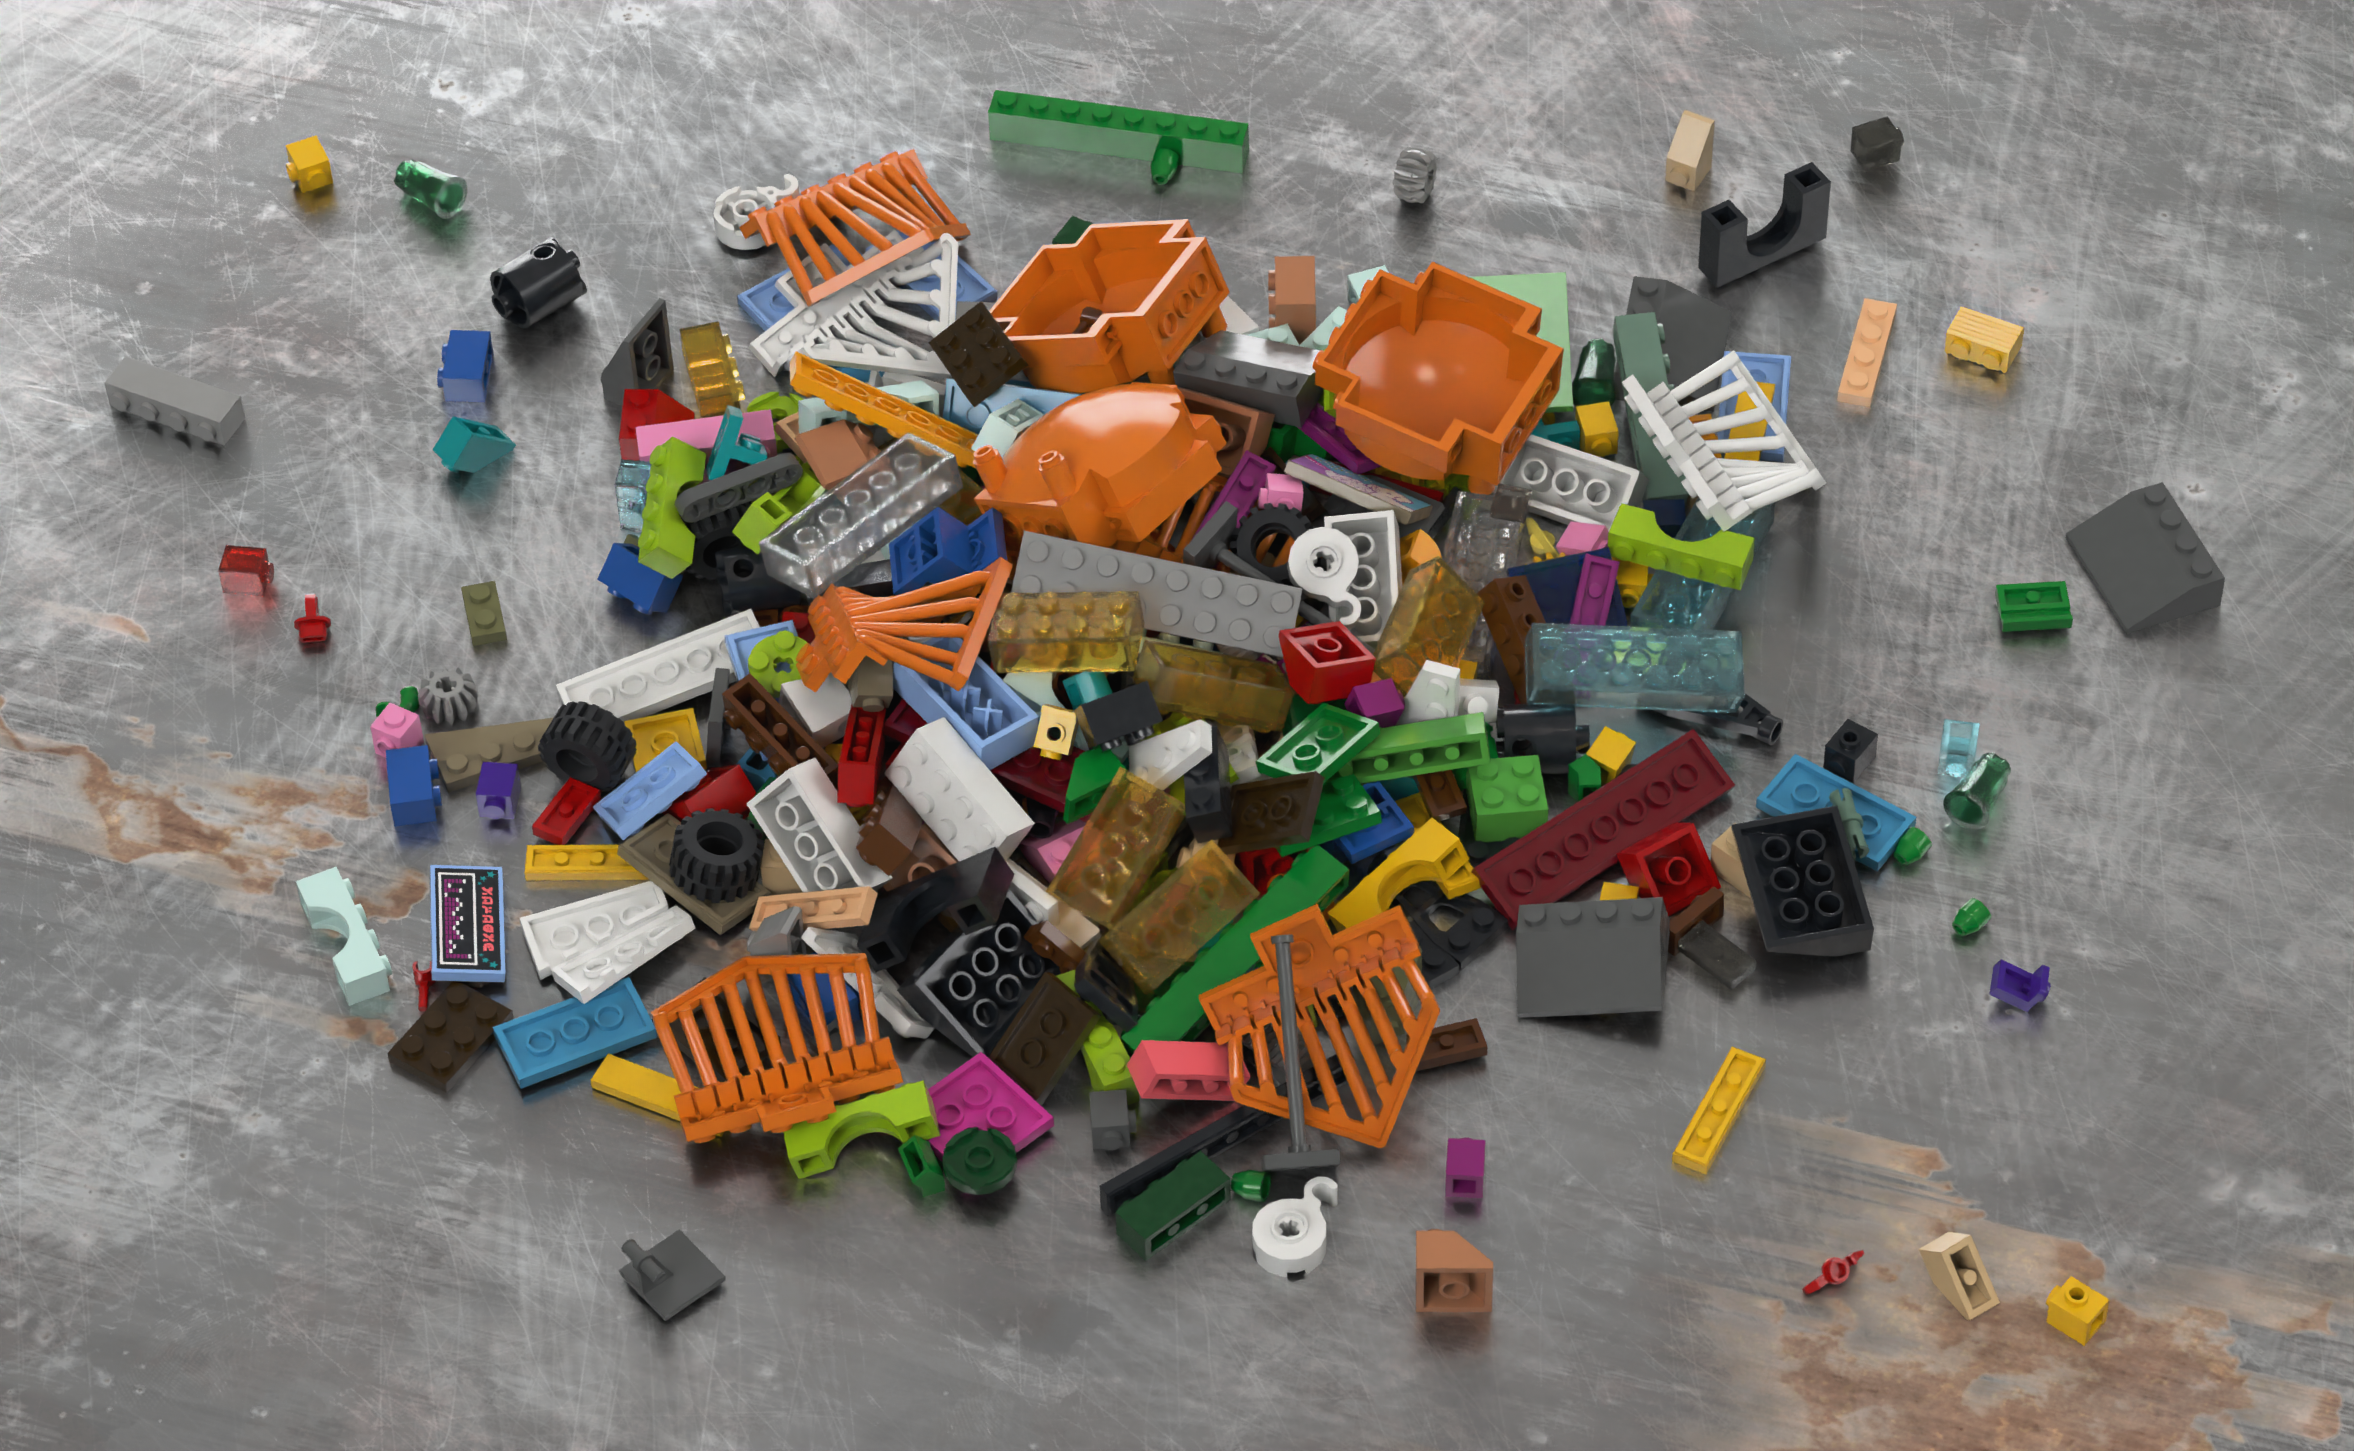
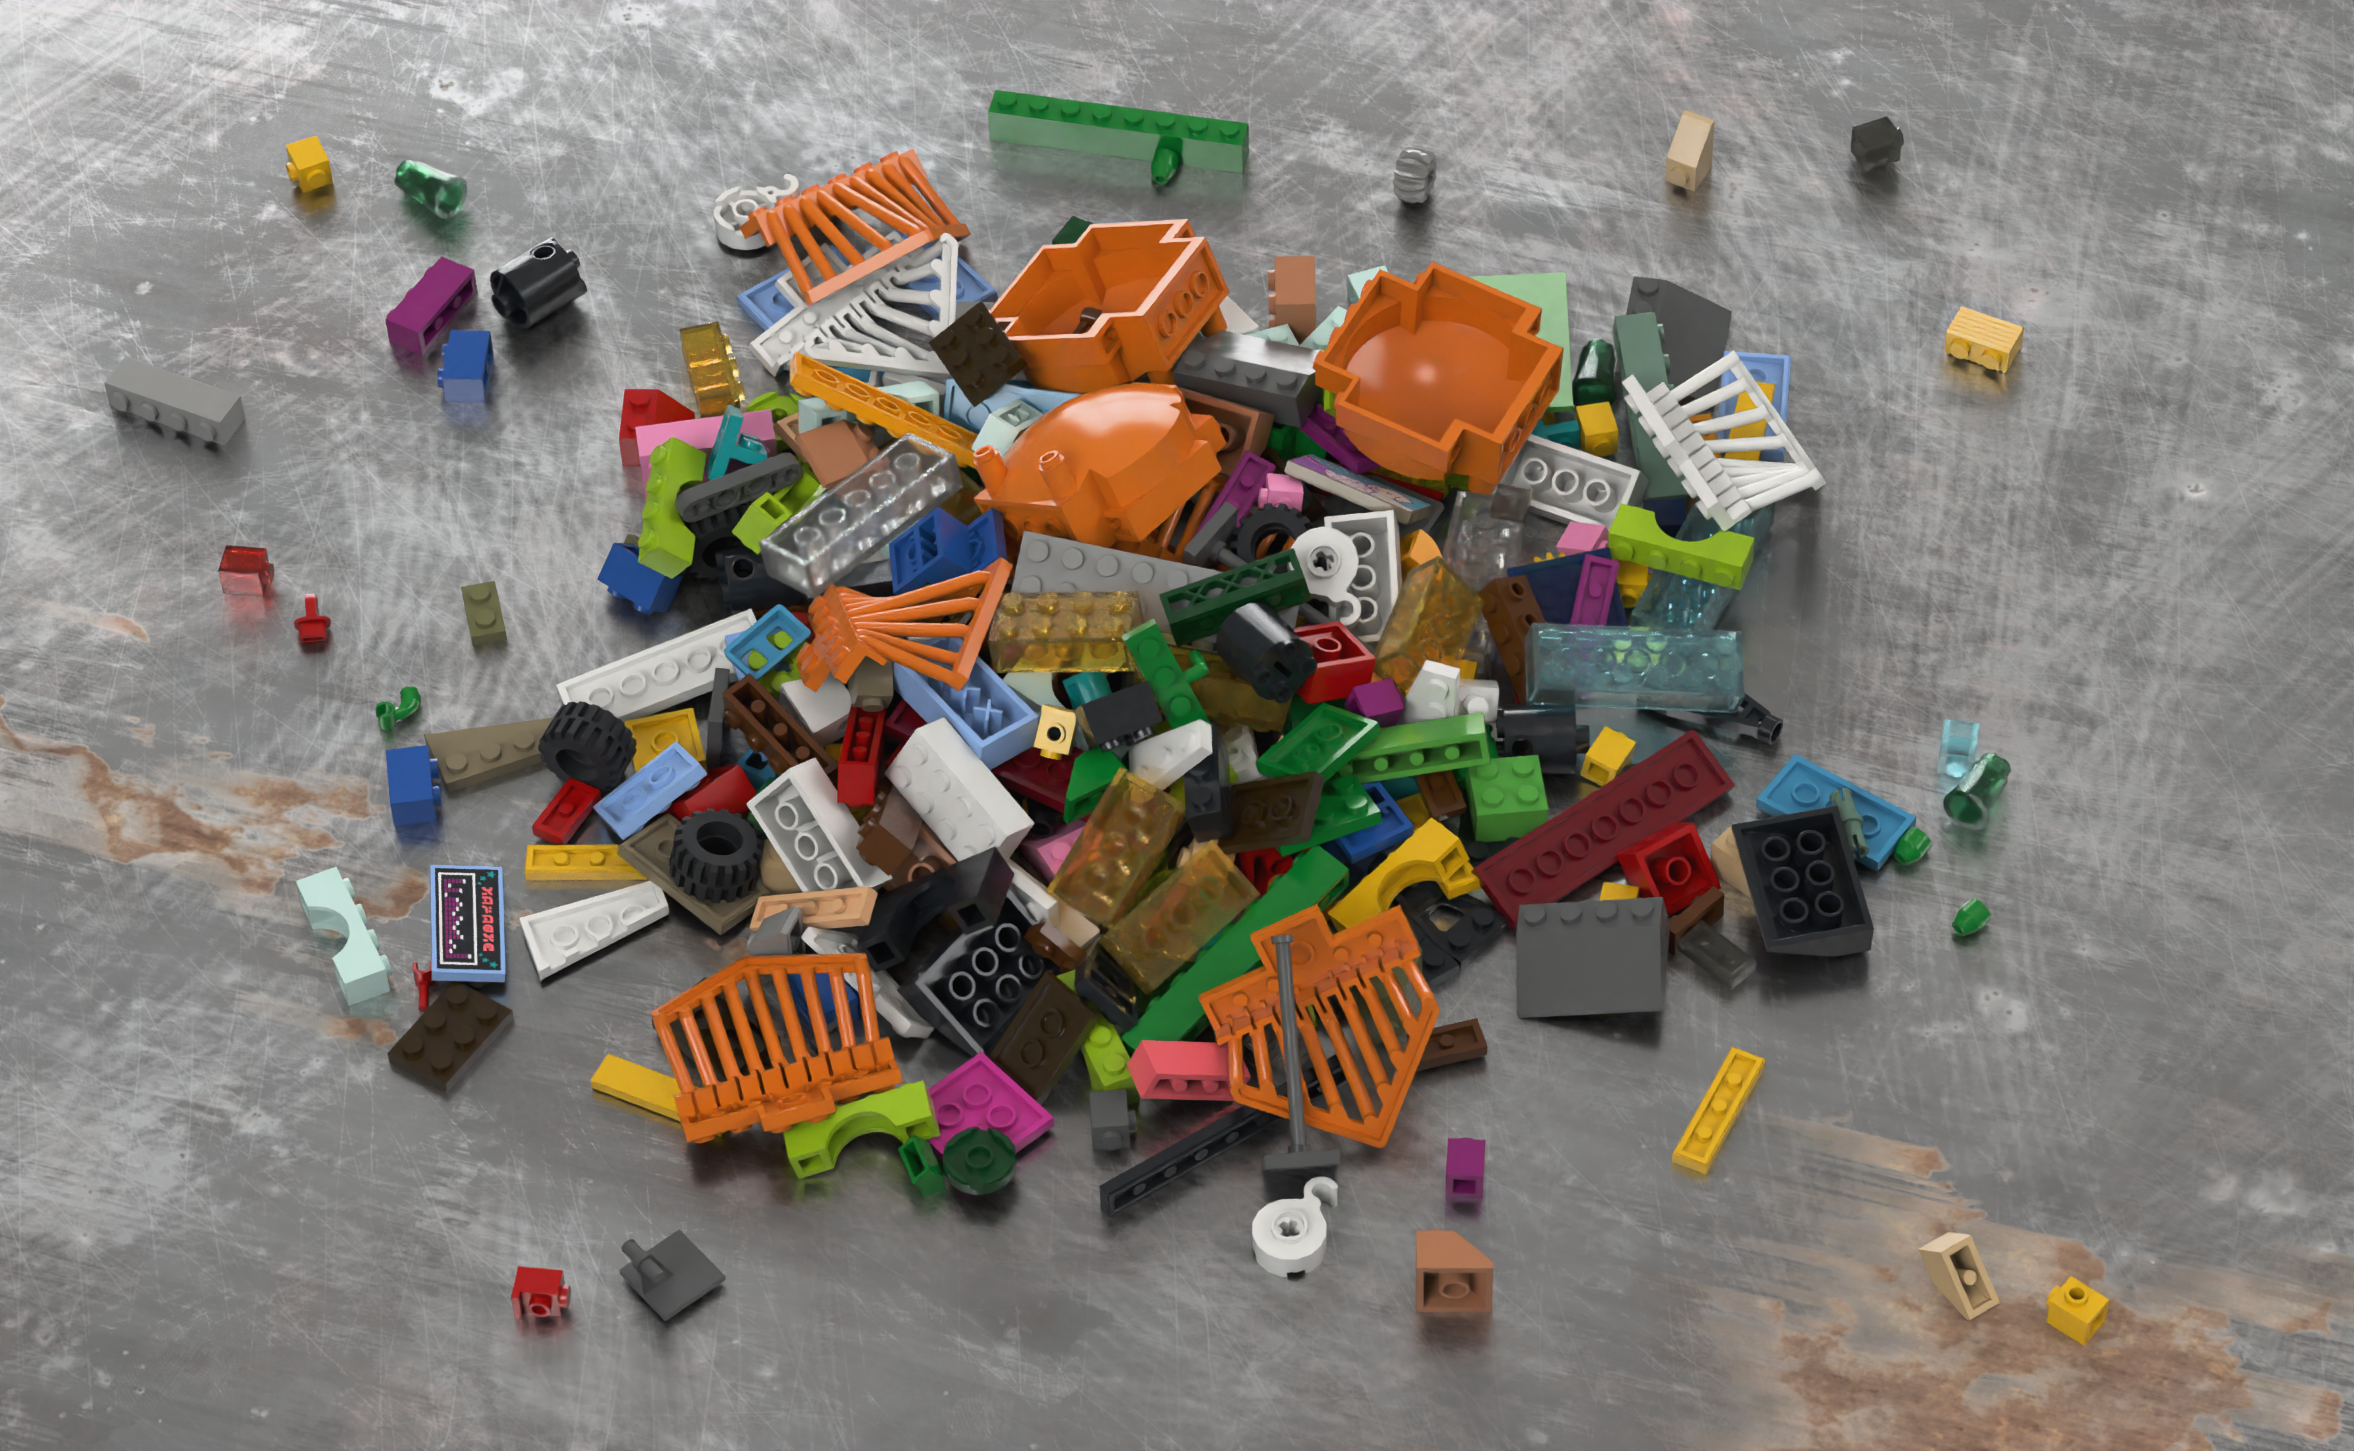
bright pink brick [370,703,424,758] -> none
light grey gear [418,666,479,726] -> none
teal slope [432,416,516,473] -> none
dark purple brick [476,762,521,819] -> none
dark azure plate [493,977,657,1089] -> none
white wing [551,905,695,1004] -> none
dark grey slope [601,298,674,406] -> none
clear light blue brick [614,459,651,532] -> none
dark green brick [1115,1151,1231,1261] -> none
green hose [1231,1170,1271,1202] -> none
light yellow piece [1525,517,1559,558] -> none
green piece [1568,754,1601,802] -> none
black arch [1698,162,1831,288] -> none
red piece [1802,1250,1864,1294] -> none
black brick [1823,719,1878,783] -> none
light nougat plate [1837,298,1897,407] -> none
dark purple bracket [1989,959,2051,1012] -> none
green plate [1995,581,2073,632] -> none
dark grey slope [2065,482,2225,634] -> none
none -> magenta brick [385,256,478,356]
none -> red brick [511,1266,571,1320]
none -> dark azure piece [724,604,811,681]
none -> green plate [1122,618,1212,729]
none -> dark green fence [1159,548,1312,647]
none -> black cylinder [1216,603,1317,704]

